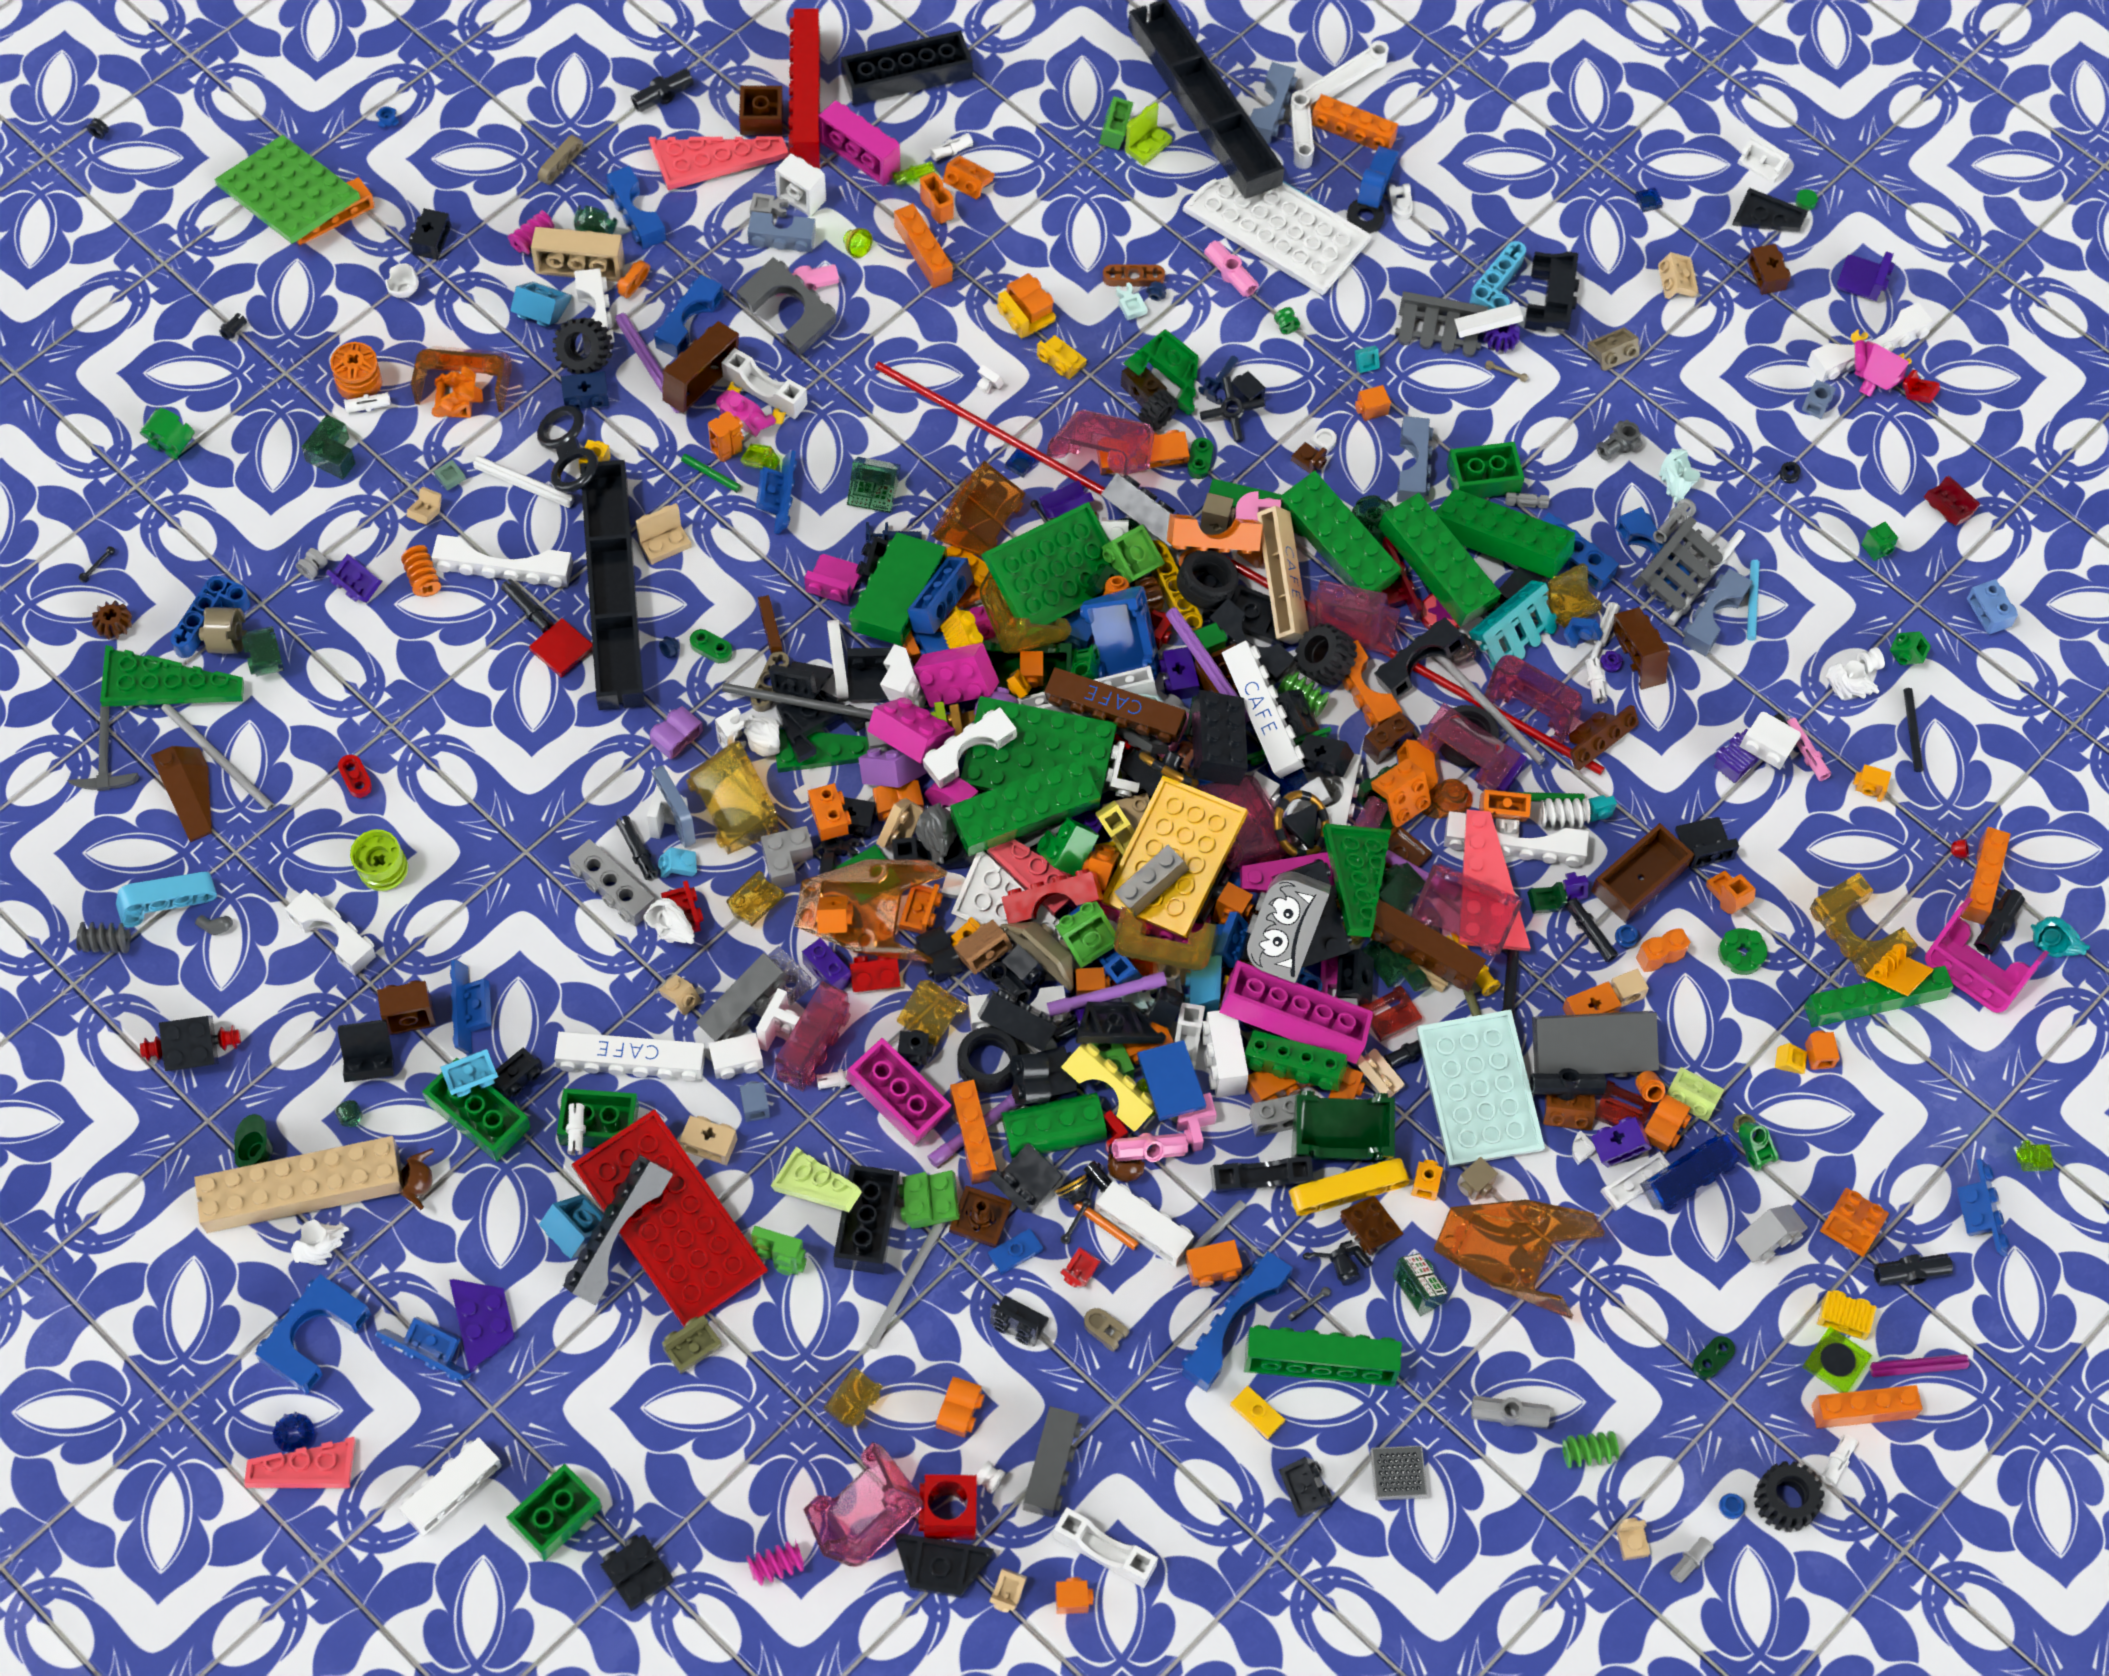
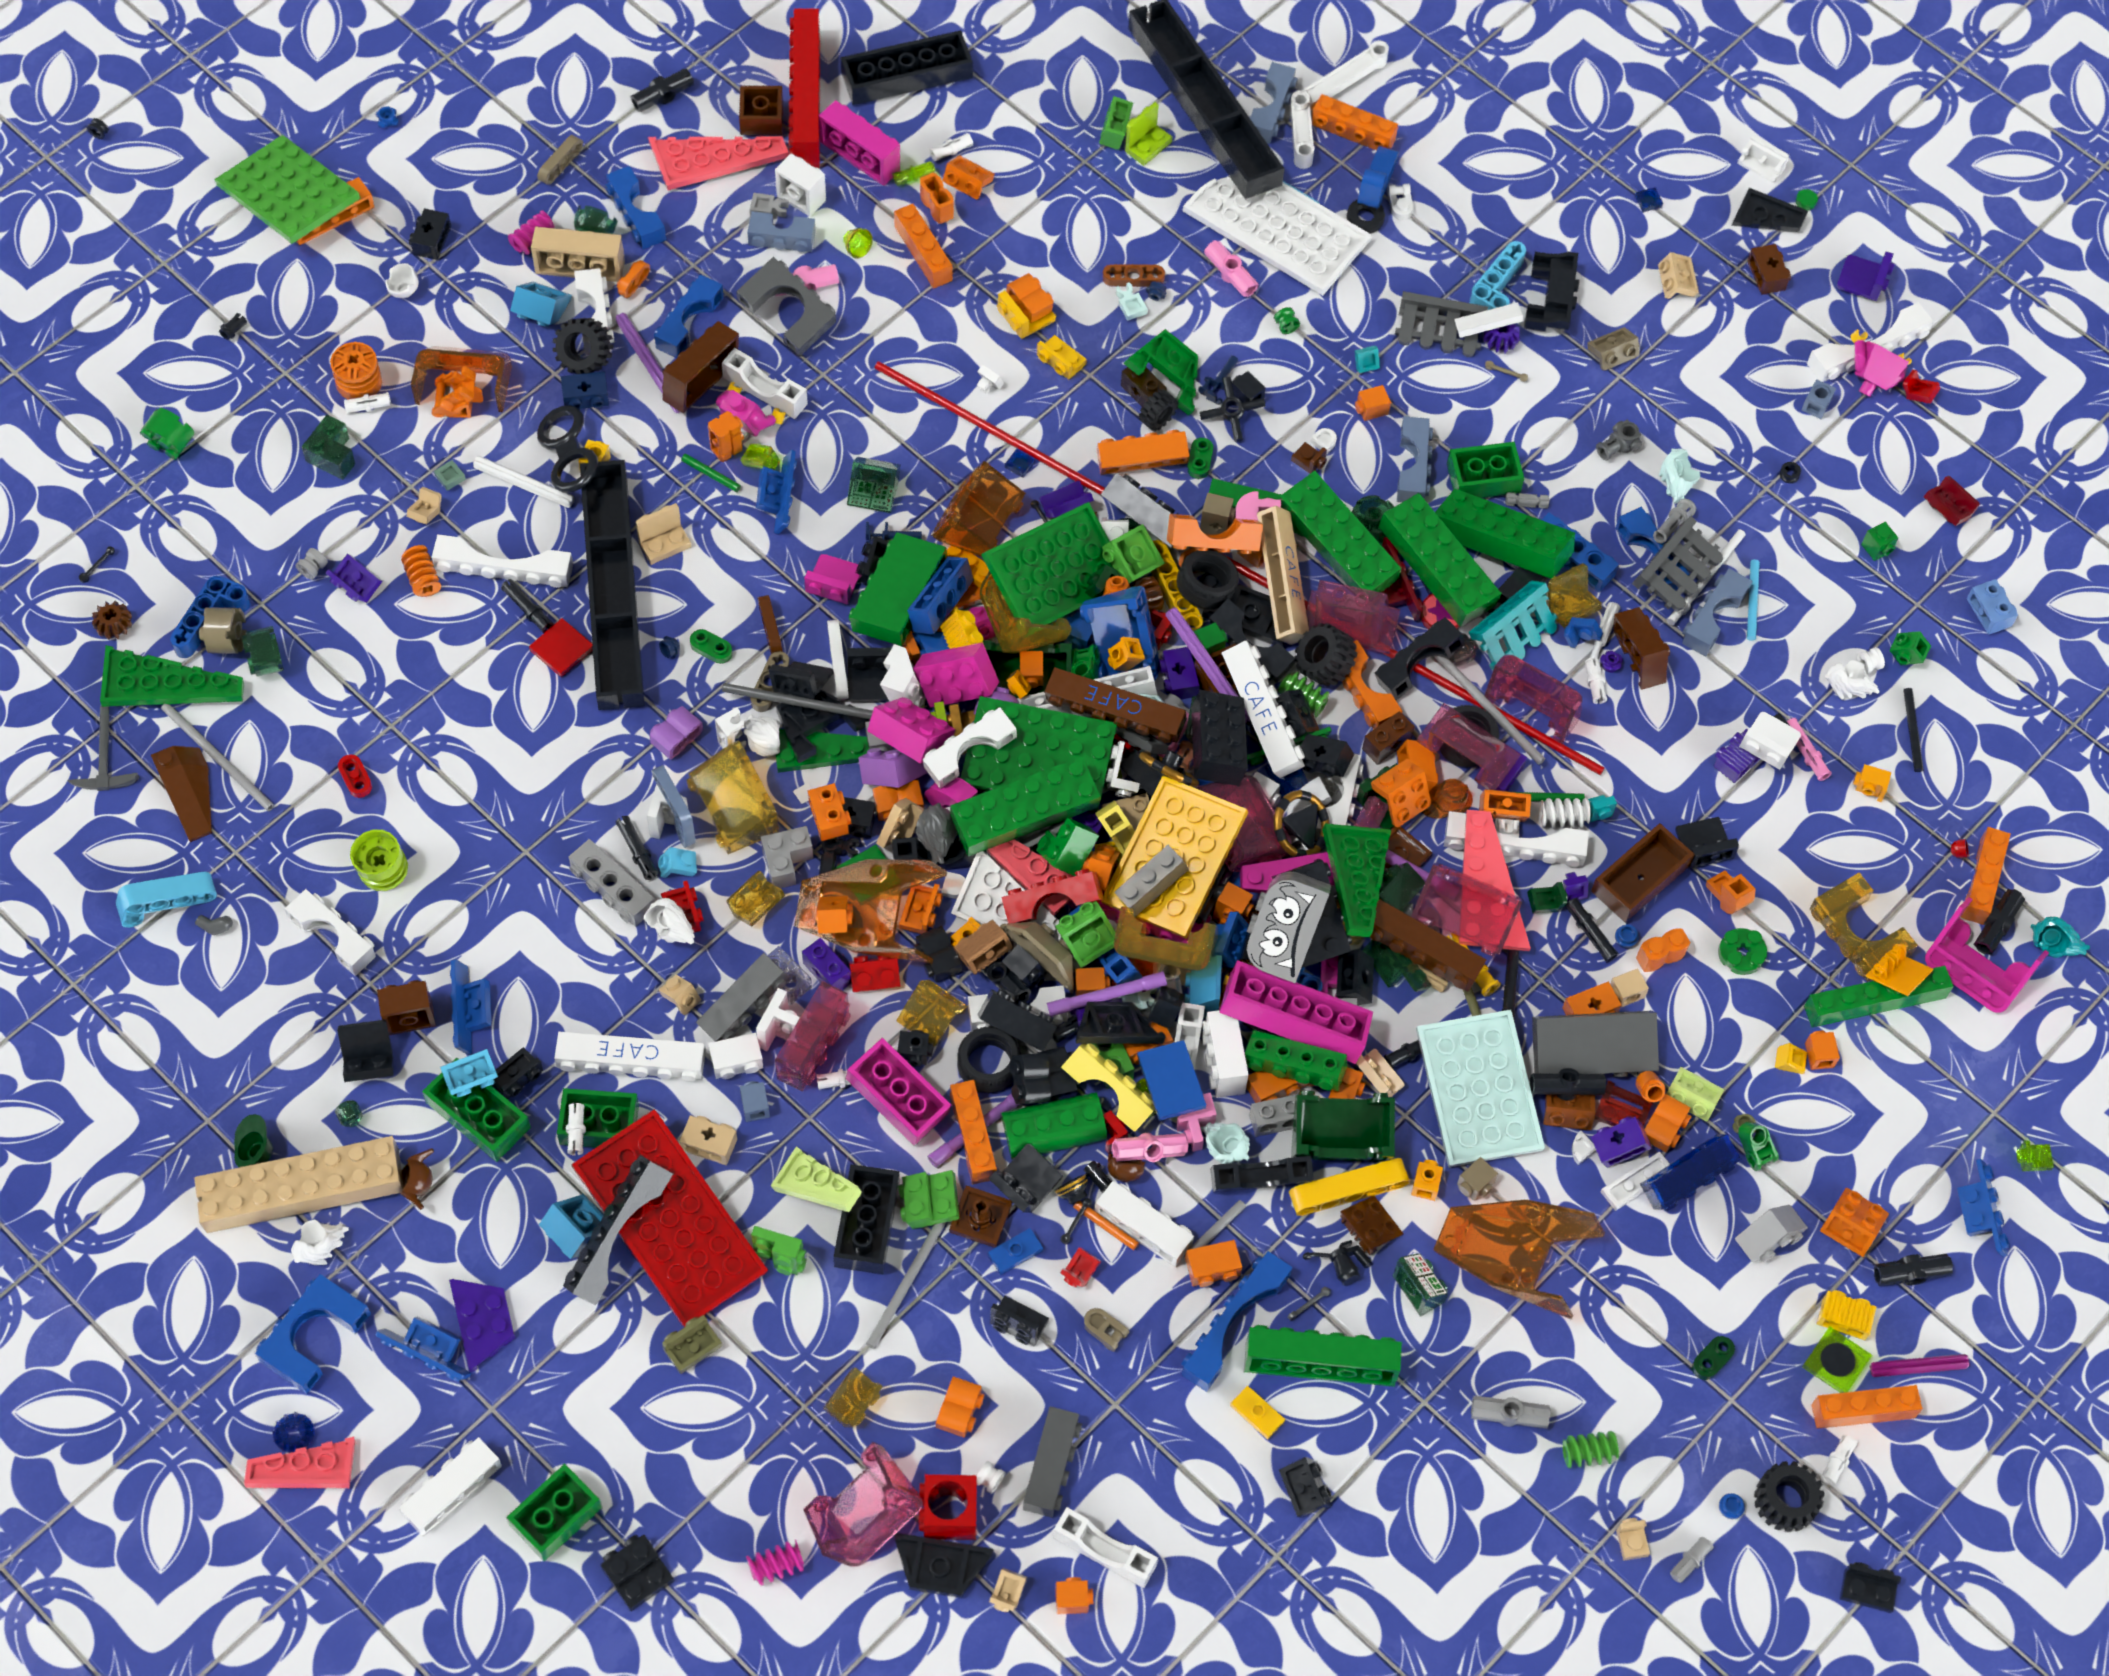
dark grey piece [76,922,131,953] -> none
black brick [140,1016,241,1071] -> none
clear pink windscreen [1046,410,1154,475] -> none
clear red plate [1359,985,1422,1042] -> none
tile [1370,1446,1427,1501] -> none
reddish brown bracket [1568,705,1639,770] -> none
none -> light orange brick [1107,637,1145,672]
none -> light aqua hair [1201,1122,1250,1164]
none -> black bracket [1840,1562,1901,1613]

